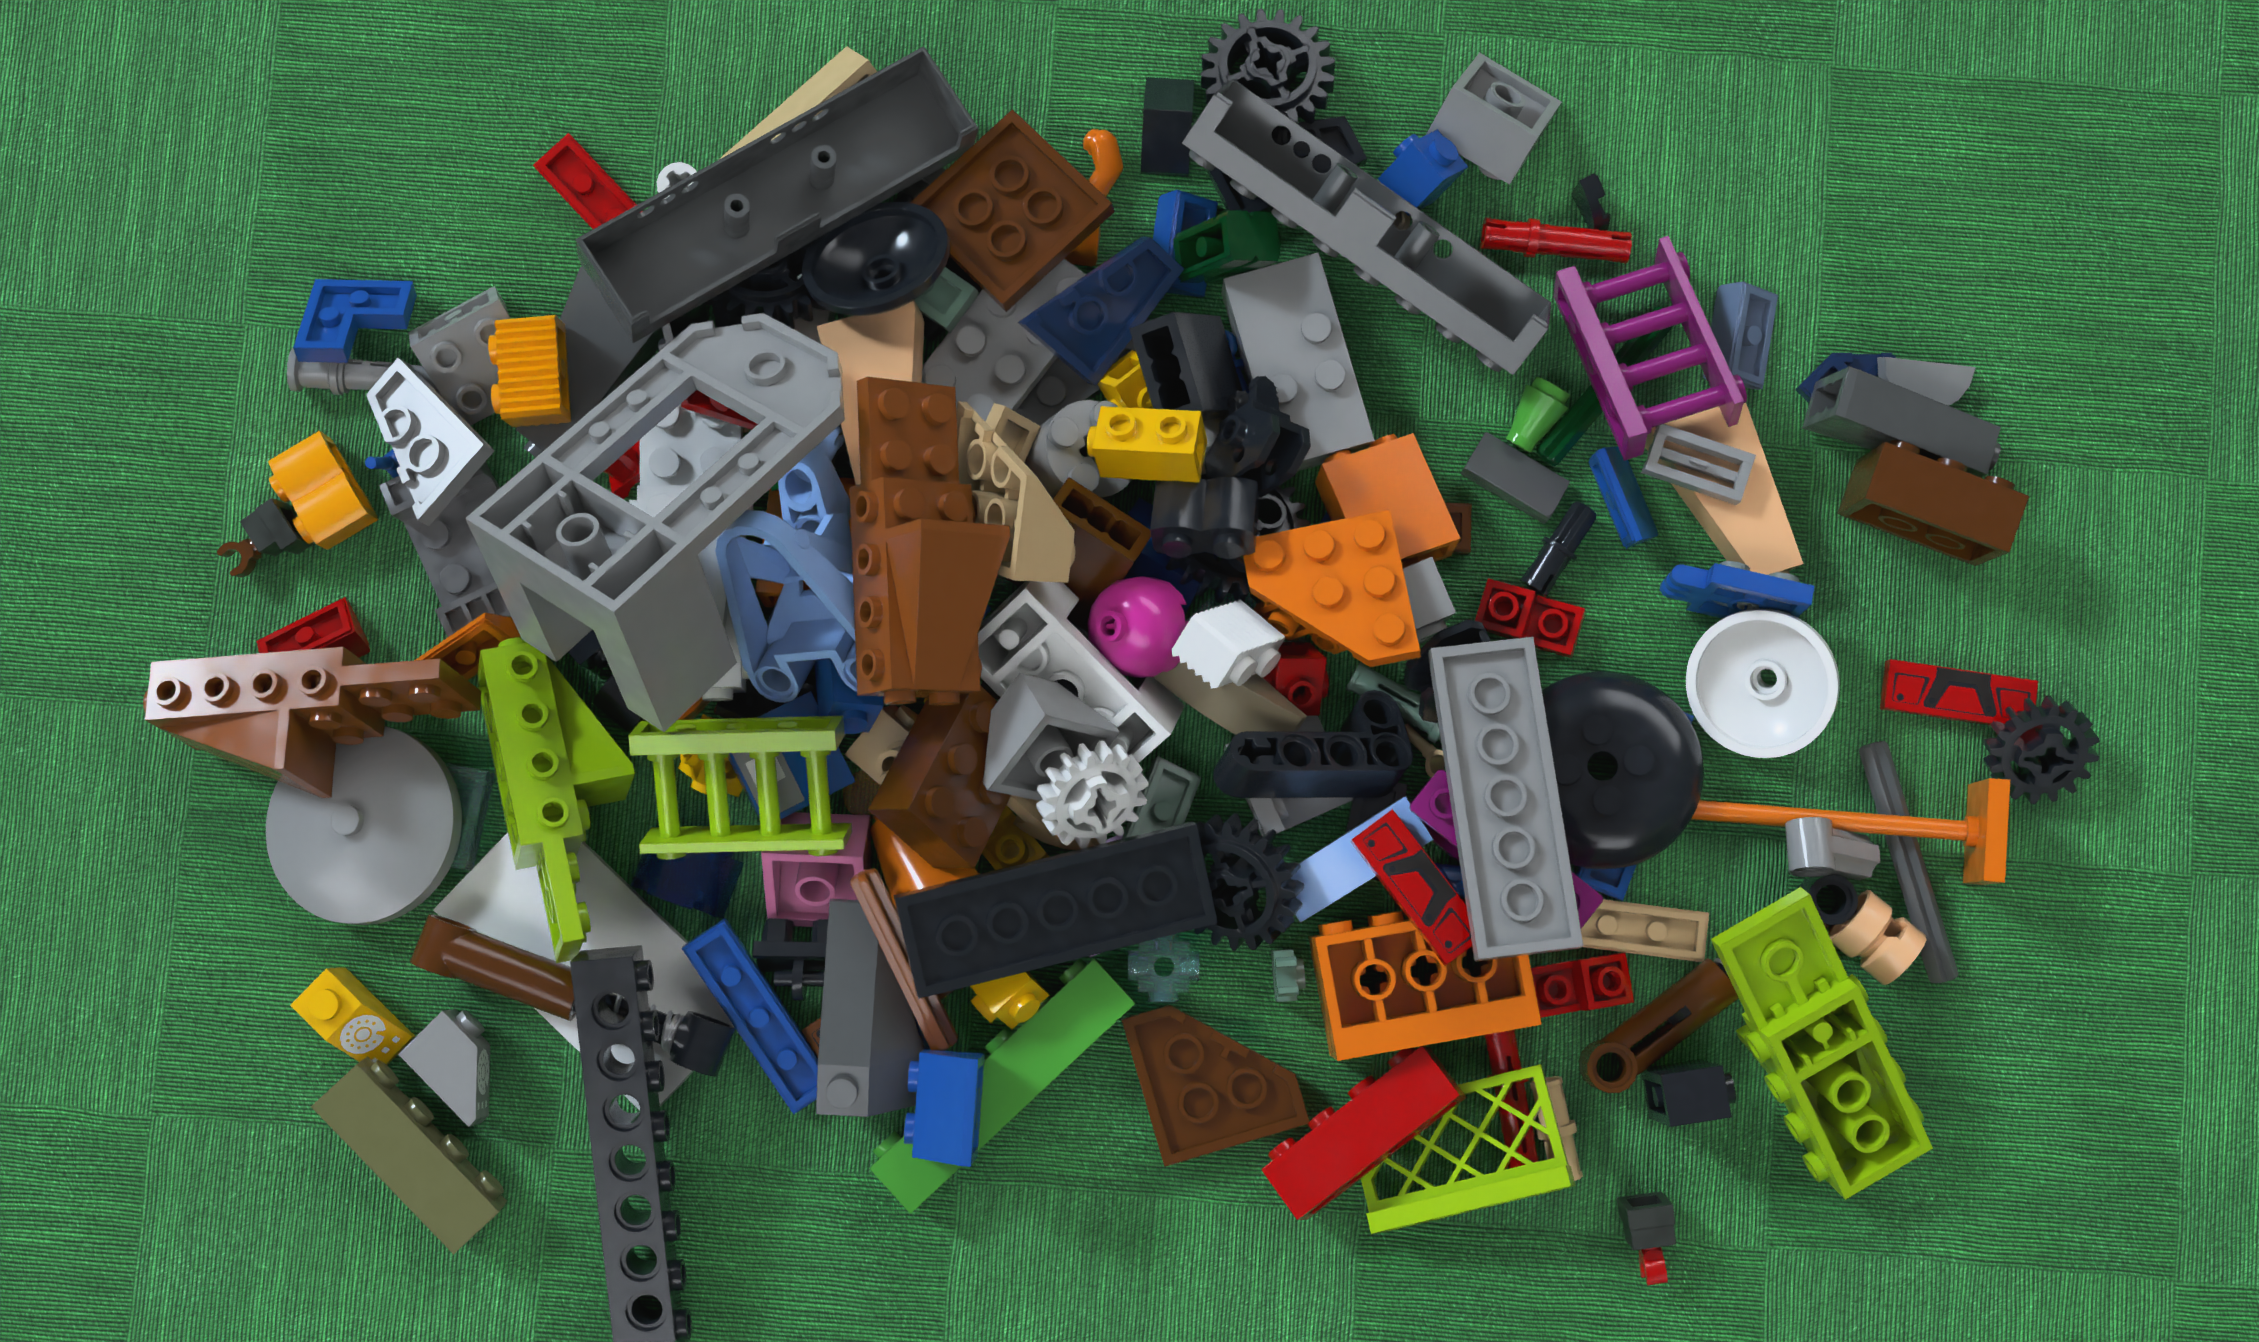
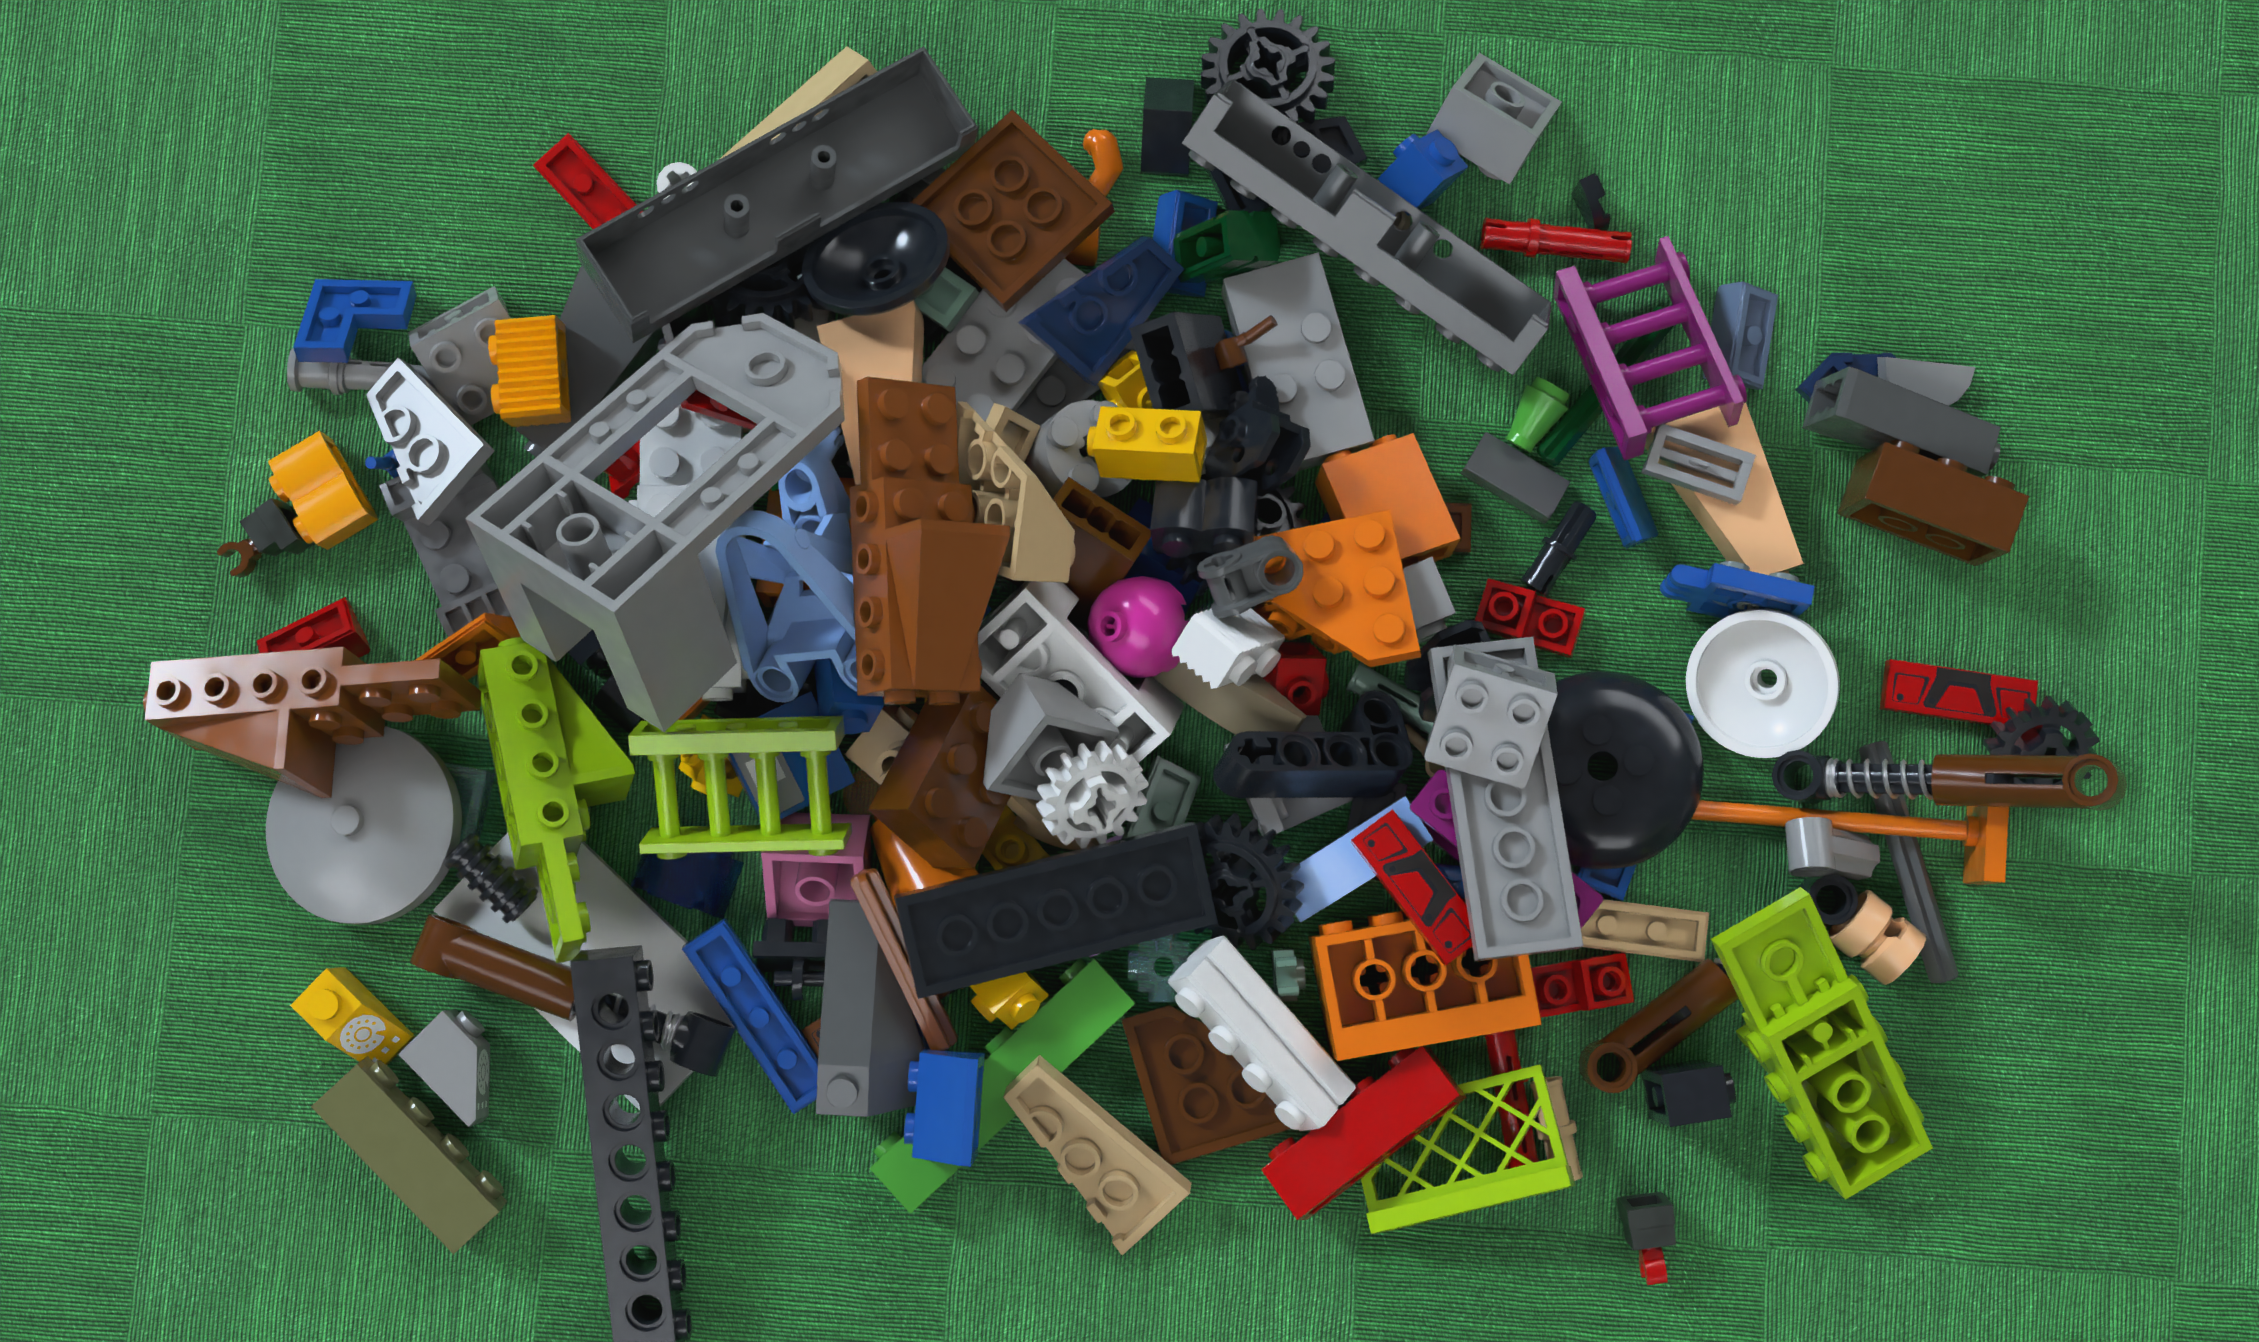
none -> black piece [444,832,538,923]
none -> tan wing [1003,1055,1191,1255]
none -> white brick [1168,935,1356,1131]
none -> dark grey piece [1197,535,1304,618]
none -> reddish brown hand [1214,315,1278,370]
none -> light grey bracket [1424,645,1558,788]
none -> piece [1772,750,2127,811]

